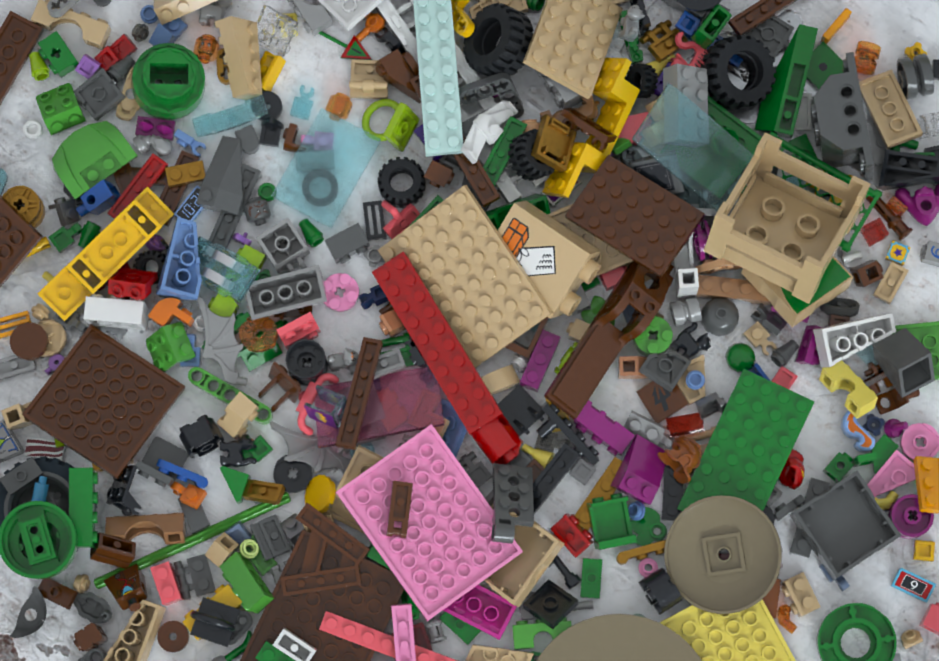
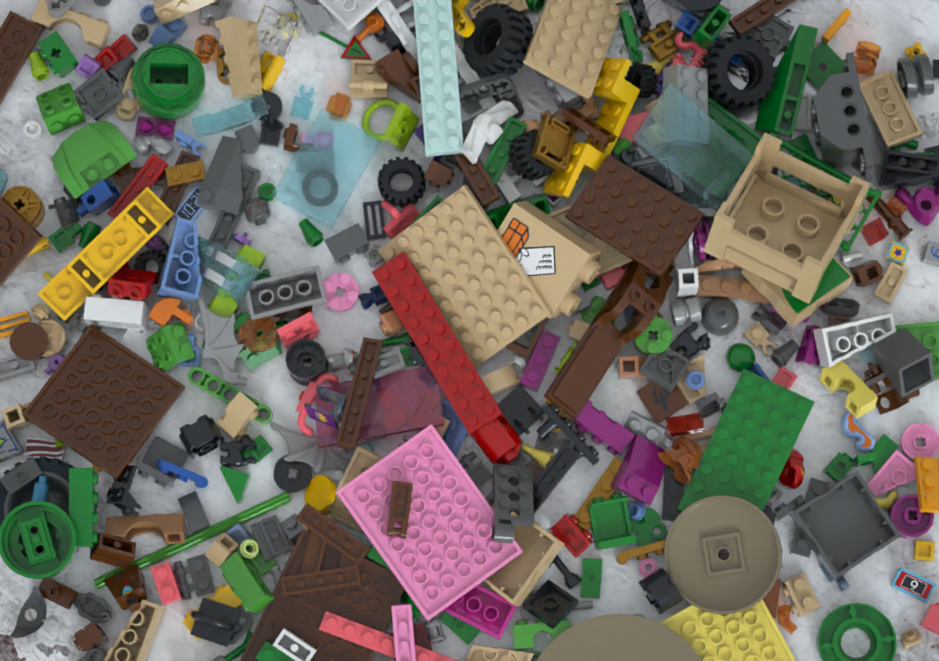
tan plate [73,574,90,593] -> none
reddish brown piece [157,621,189,653] -> none
orange plate [170,481,207,509] -> none
pearl gold plate [243,479,286,505] -> none
light grey hinge [256,218,310,273] -> none
reddish brown plate [258,361,302,412] -> none
flat silver plate [569,458,596,485] -> none
light grey animal [619,5,645,42] -> none
dark blue plate [862,414,885,436] -> none
magenta plate [884,419,908,438] -> none

